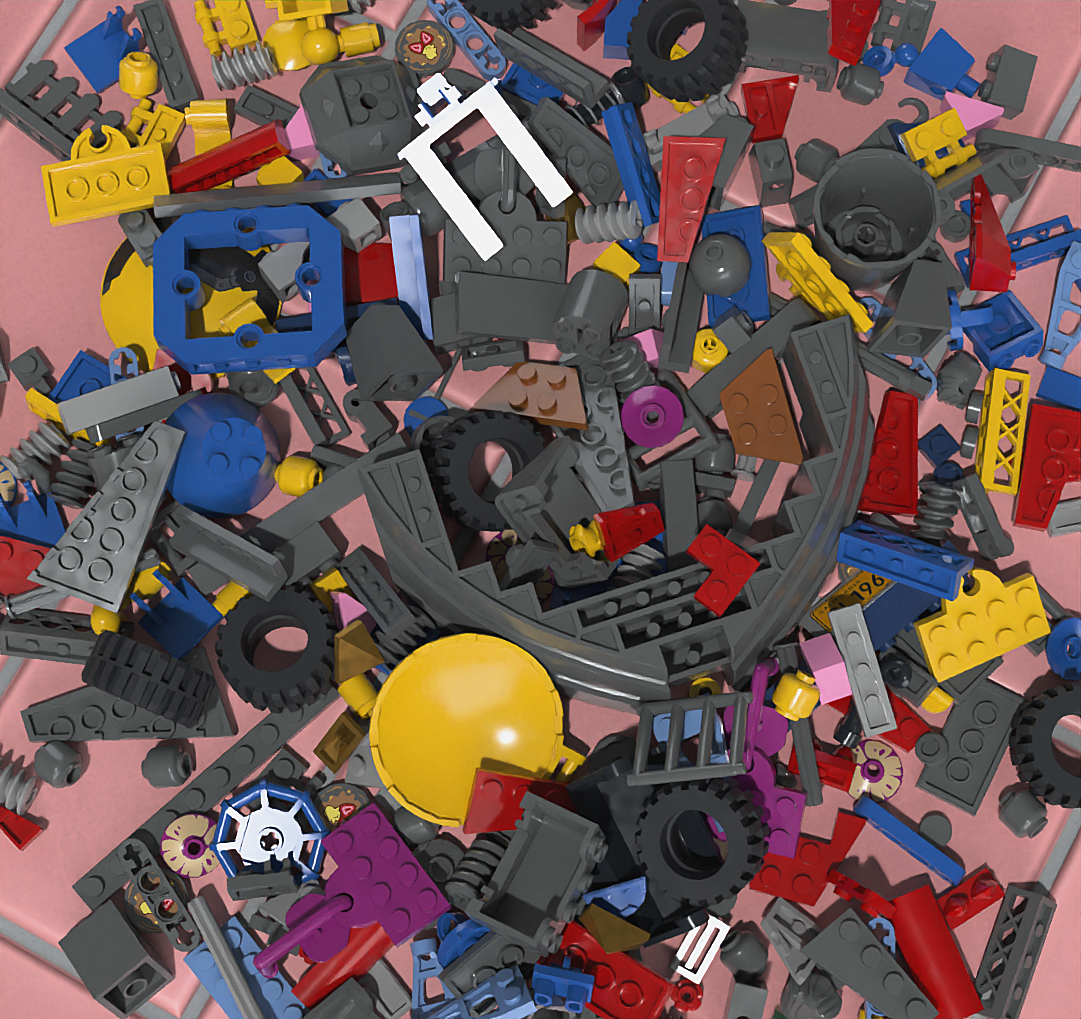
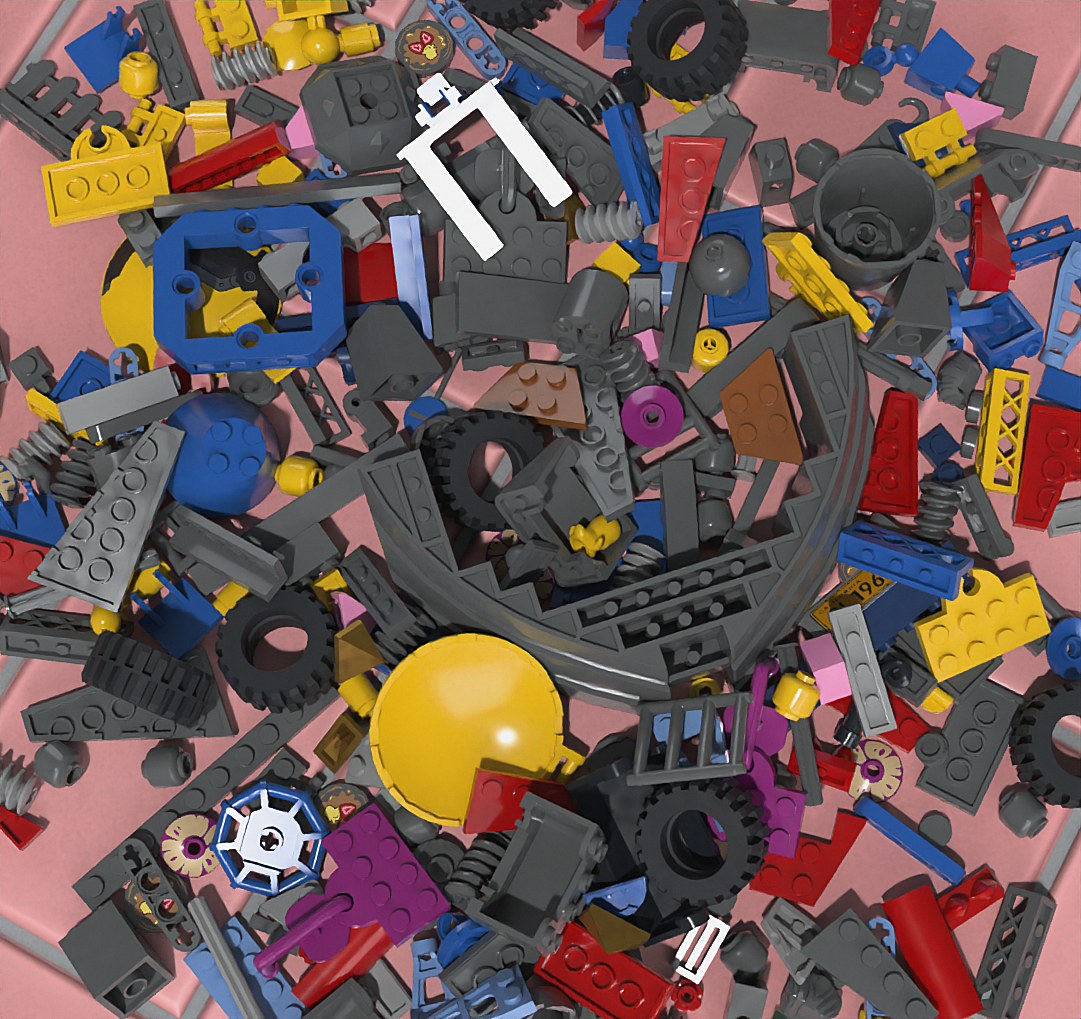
dark grey plate [227,857,298,901] -> none
blue hips [531,955,595,1013] -> none
red wing [593,503,665,563] -> none
red plate [686,524,760,618] -> none
dark grey plate [712,306,754,354] -> none
red wing [741,75,799,144] -> none
red wing [826,868,896,919] -> none

